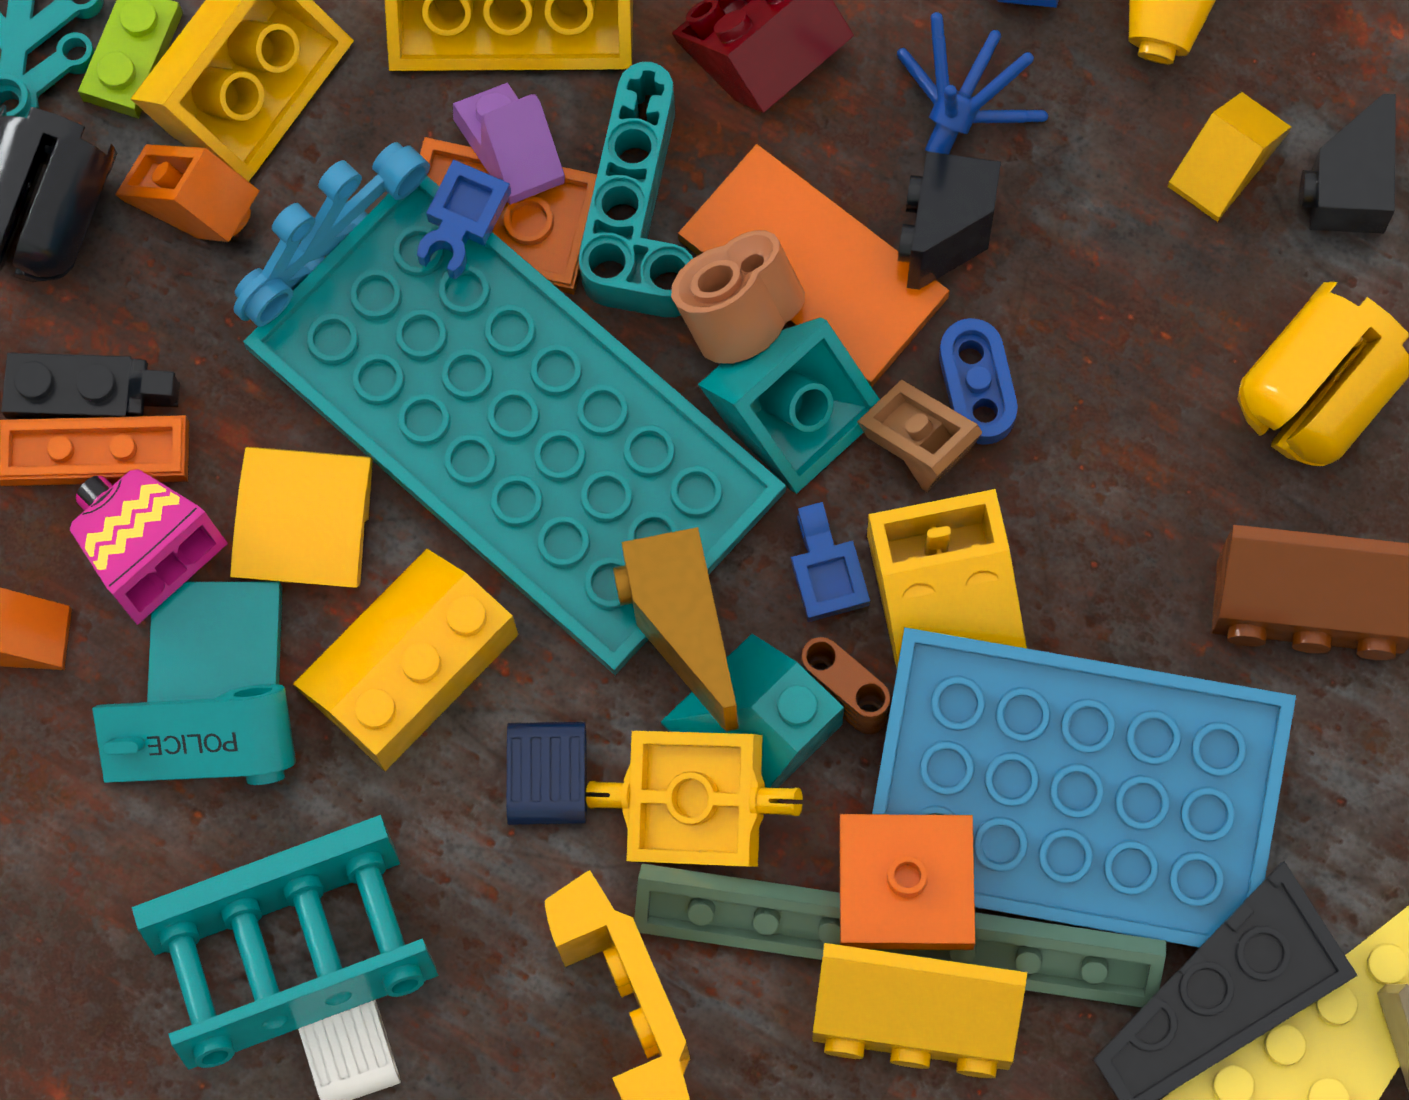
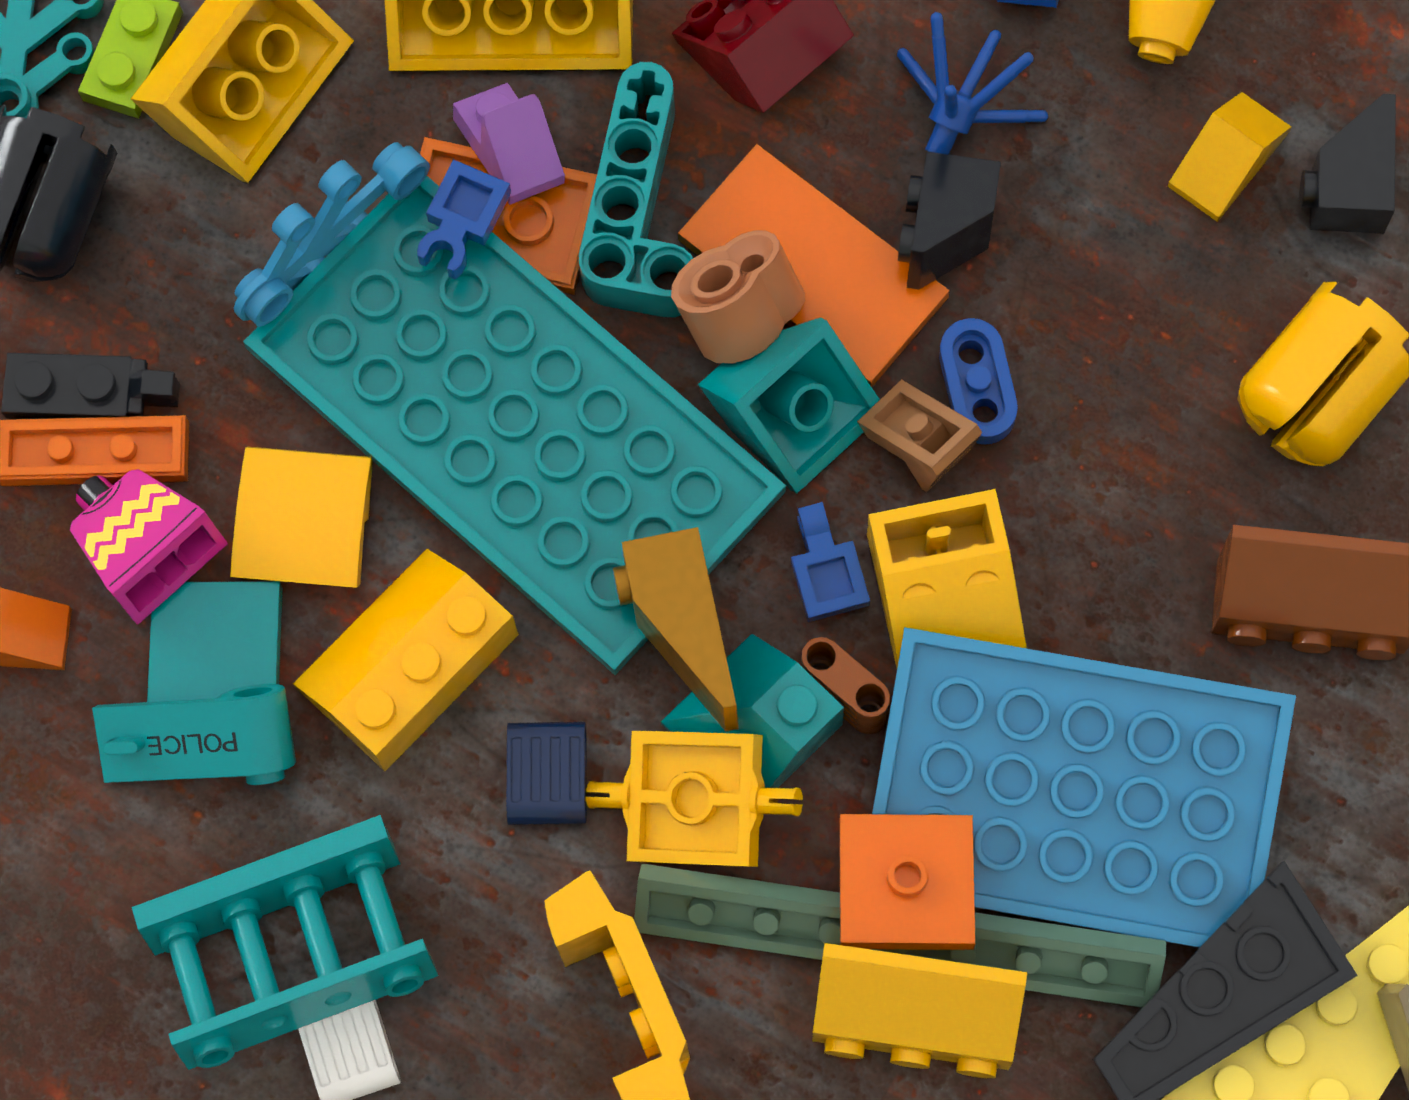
orange slope [115,144,260,242] -> none

